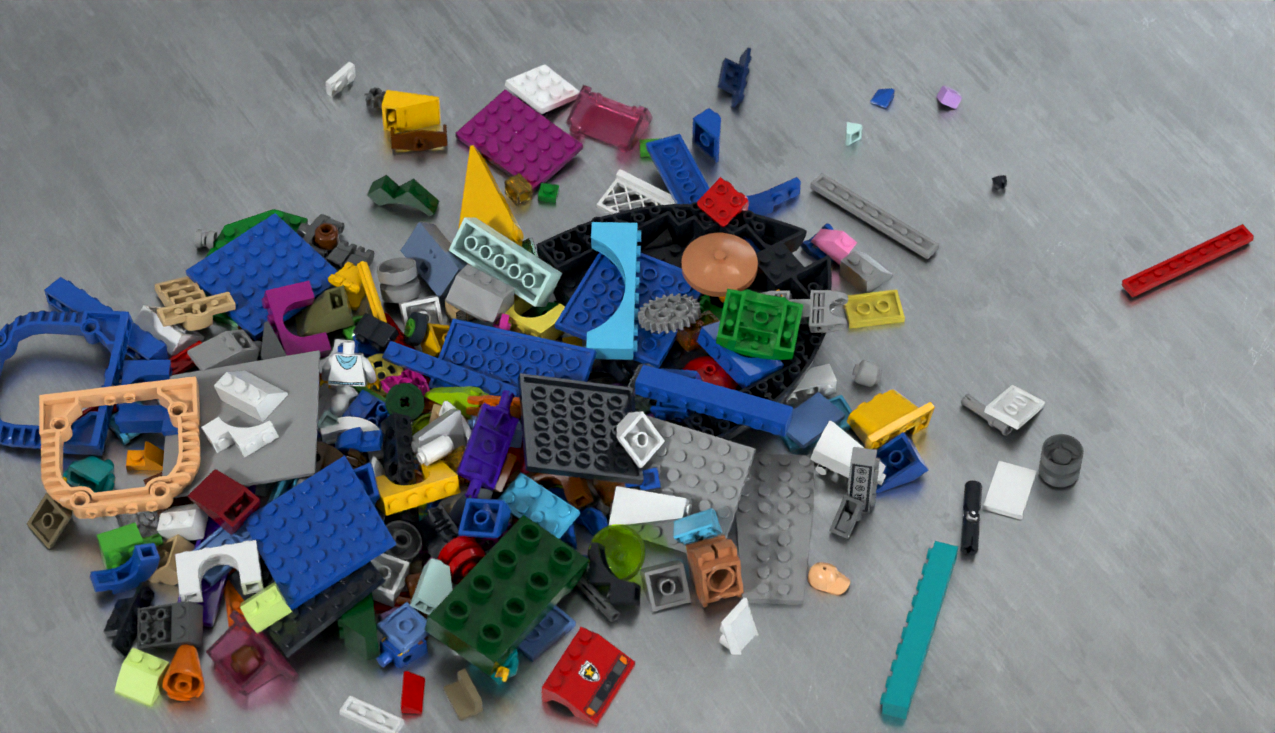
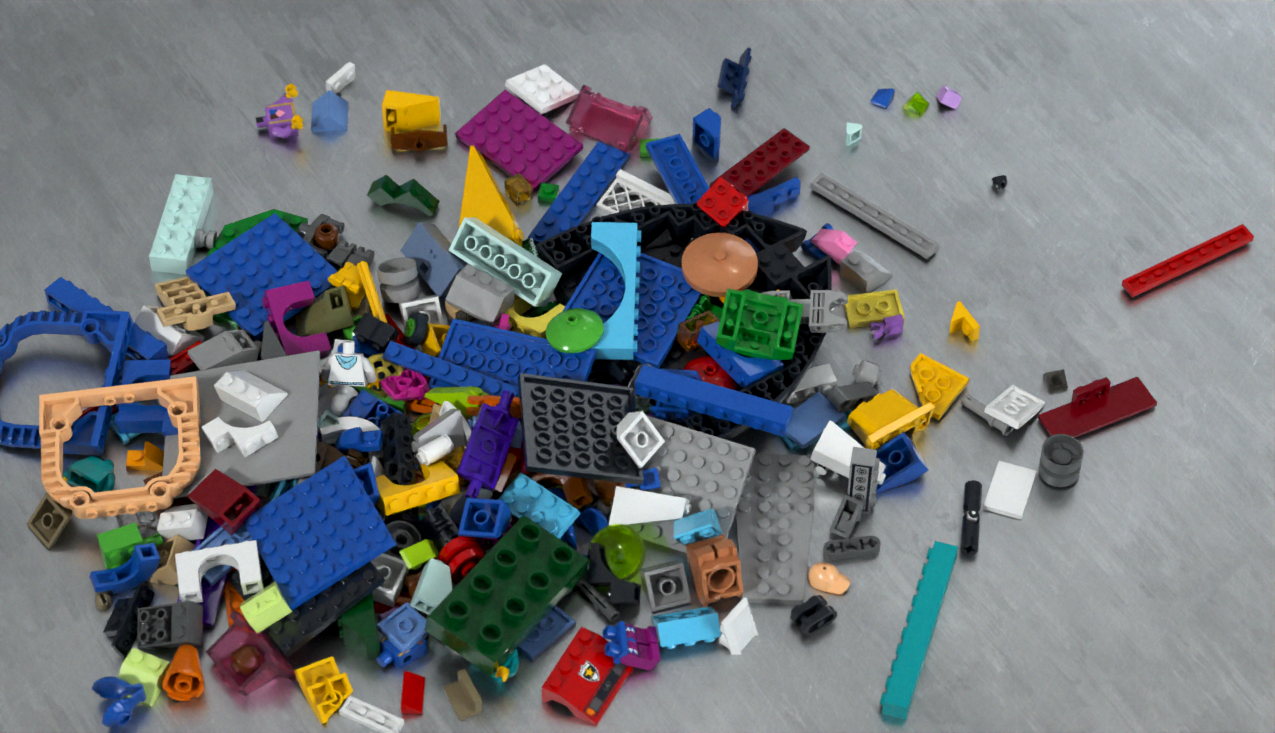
dark grey gear [365,88,386,110] -> none
dark green plate [385,383,424,420] -> none
light grey gear [638,293,701,334] -> none
none -> blue animal [92,676,146,727]
none -> dark tan hinge [95,592,112,610]
none -> light aqua brick [149,174,214,275]
none -> medium lavender torso [256,83,303,139]
none -> yellow slope [294,656,353,724]
none -> medium blue slope [311,90,349,131]
none -> lime slope [399,540,439,570]
none -> blue plate [528,141,630,245]
none -> bright green dish [546,308,604,353]
none -> hips [602,621,660,671]
none -> medium azure slope [651,606,721,649]
none -> dark red bracket [709,128,810,197]
none -> black brick [790,595,837,636]
none -> dark grey beam [823,536,881,561]
none -> dark grey beam [827,382,879,412]
none -> medium lavender plate [870,314,904,339]
none -> clear neon green slope [902,92,930,116]
none -> yellow plate [910,353,970,420]
none -> yellow slope [949,301,980,341]
none -> dark red bracket [1038,377,1157,438]
none -> clear smoke slope [1043,369,1068,392]

